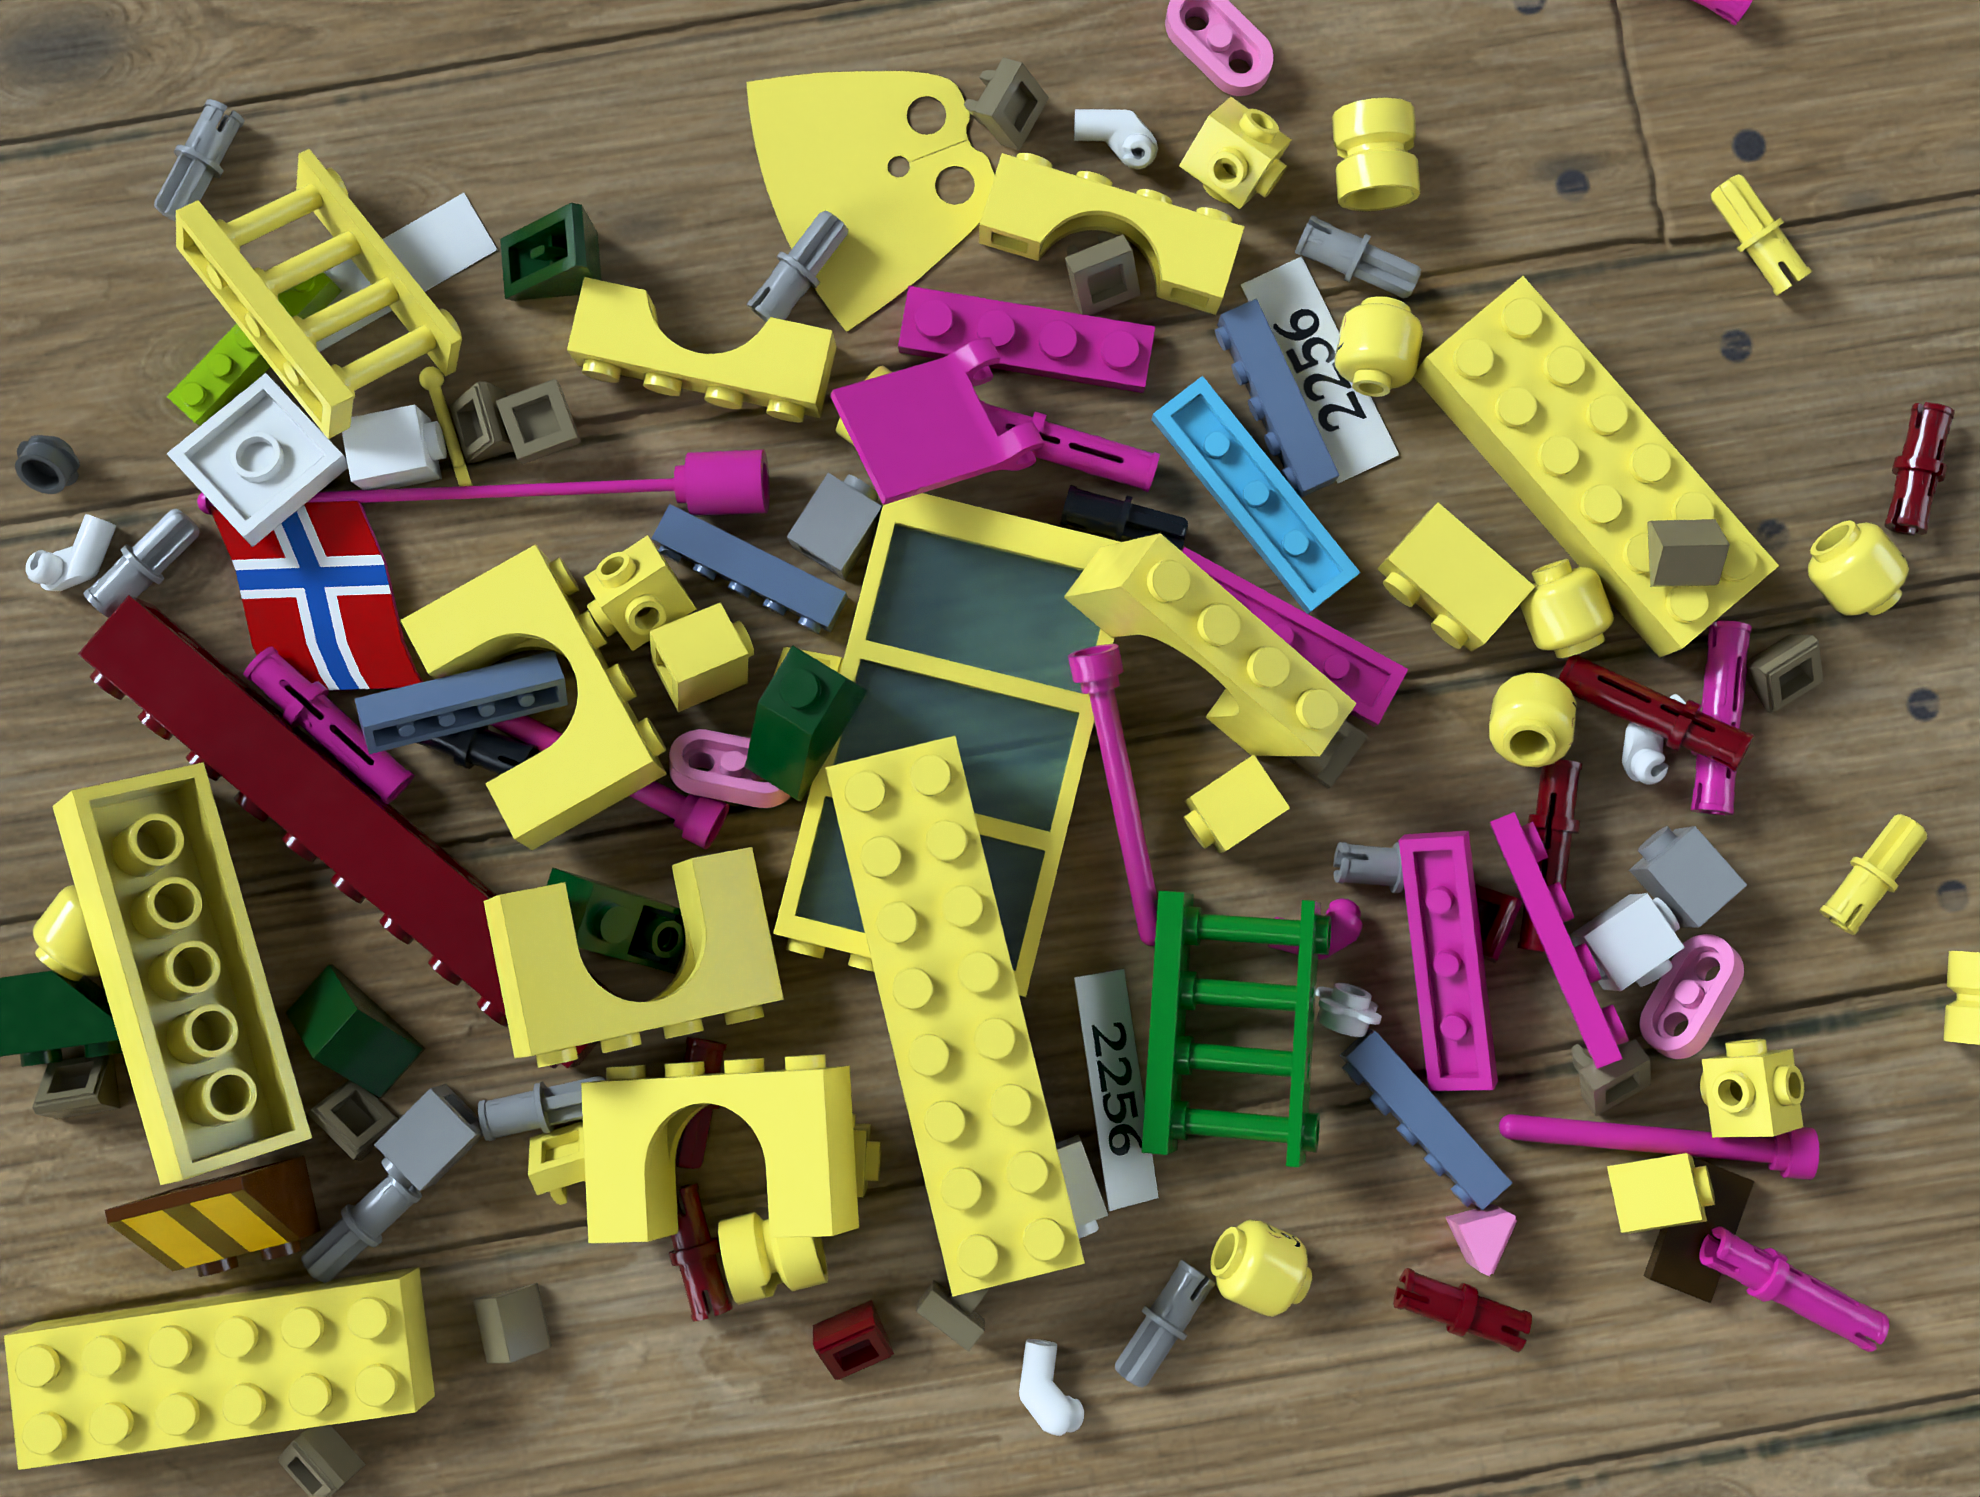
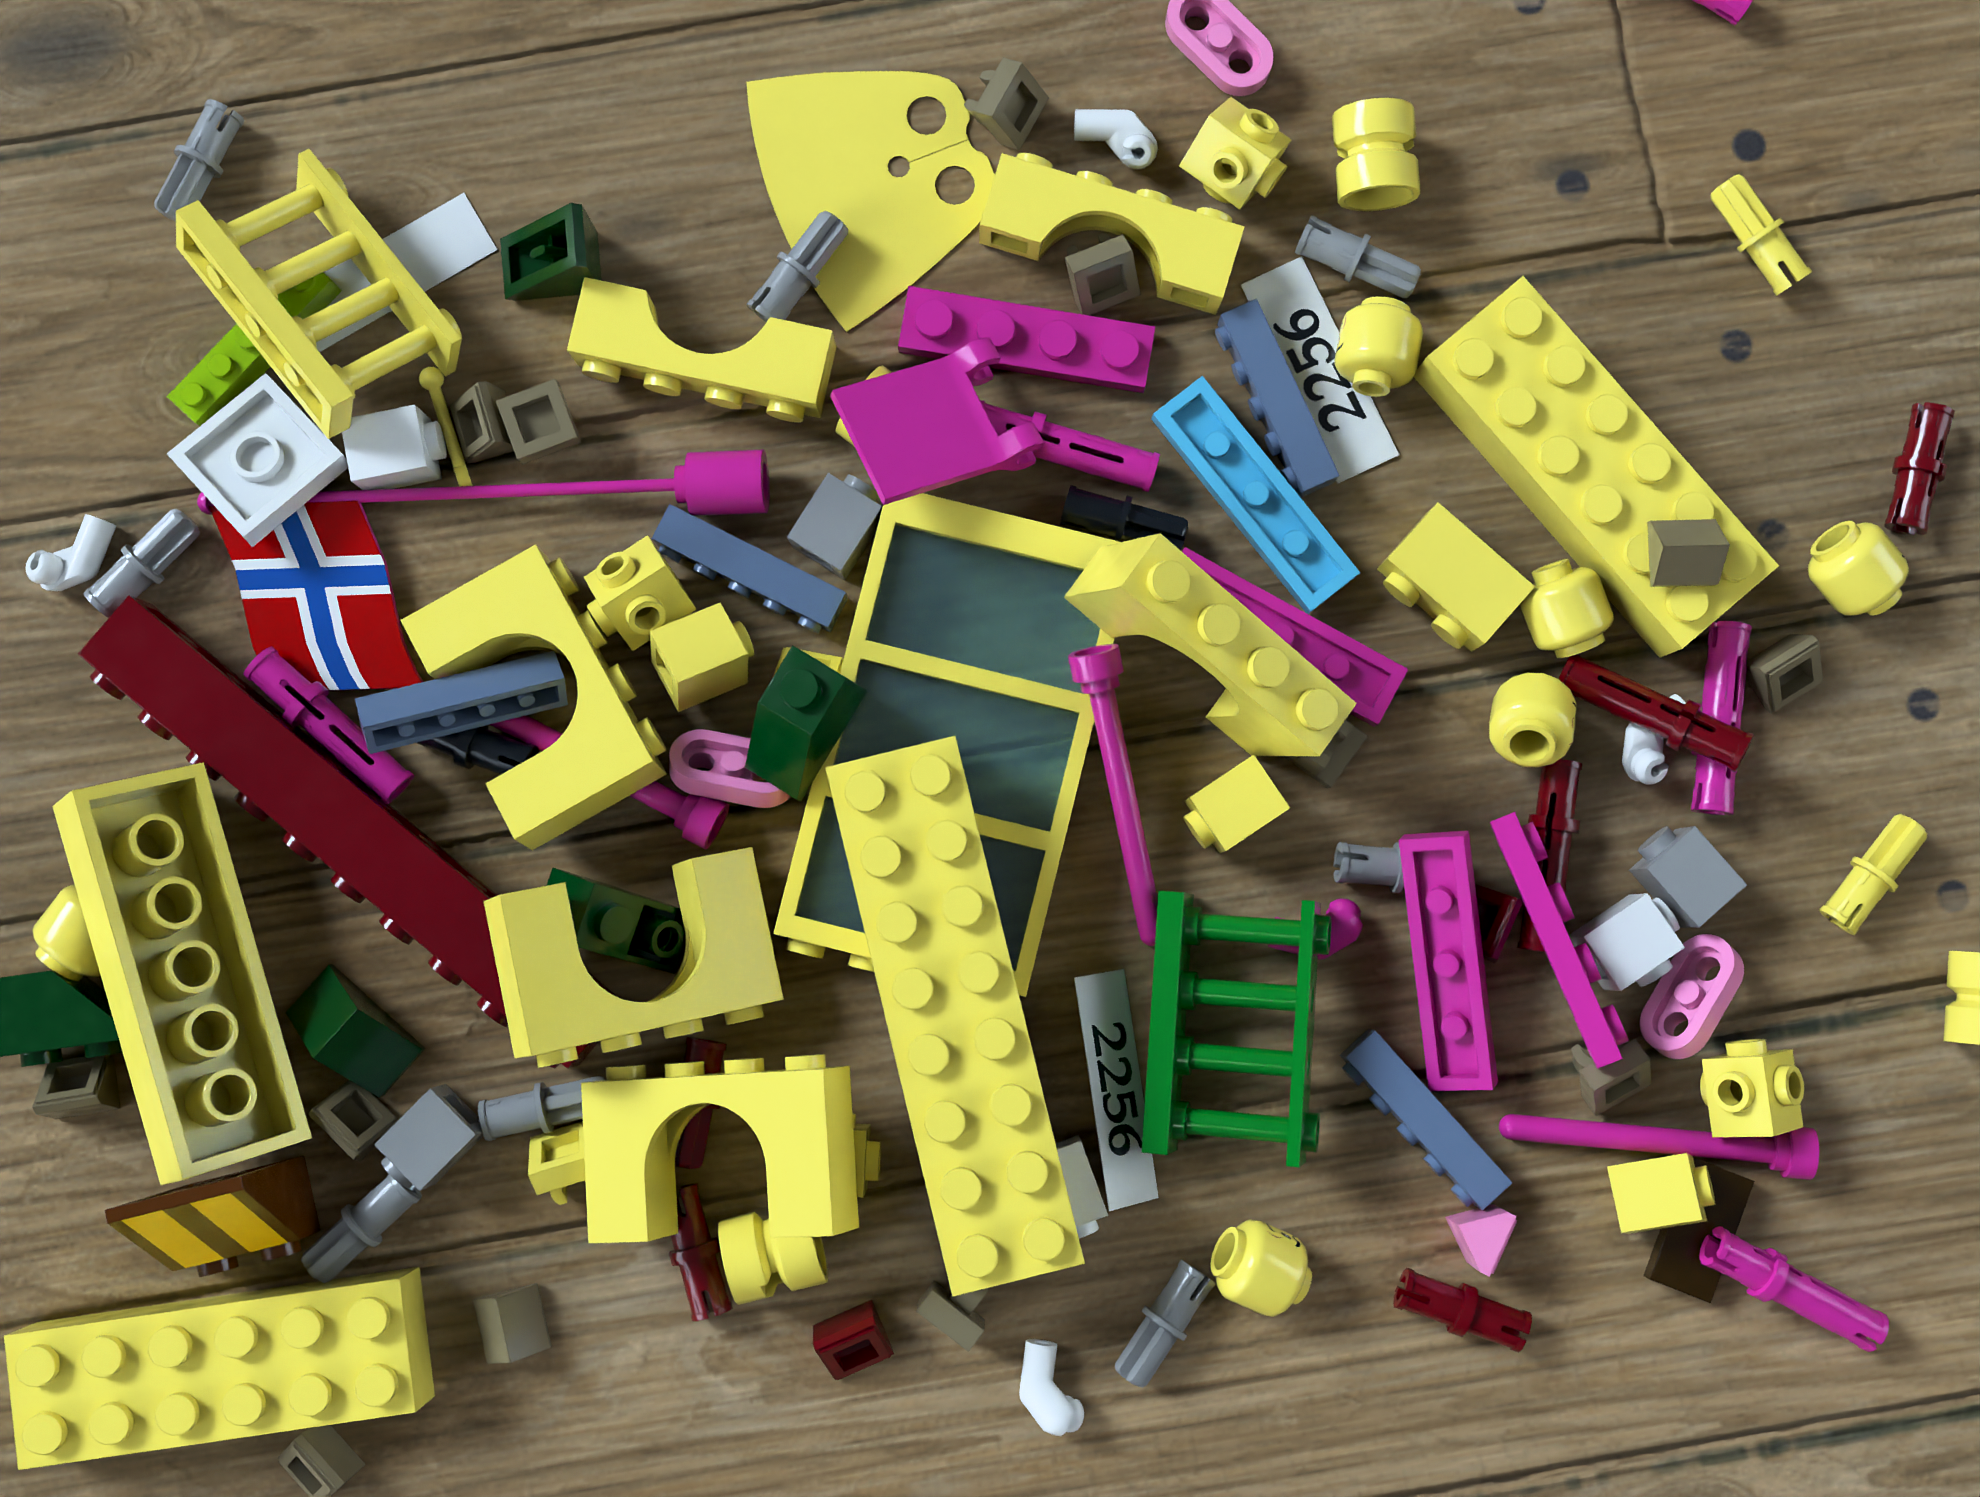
dark grey plate [15,435,80,494] -> none
white plate [1316,983,1382,1037] -> none

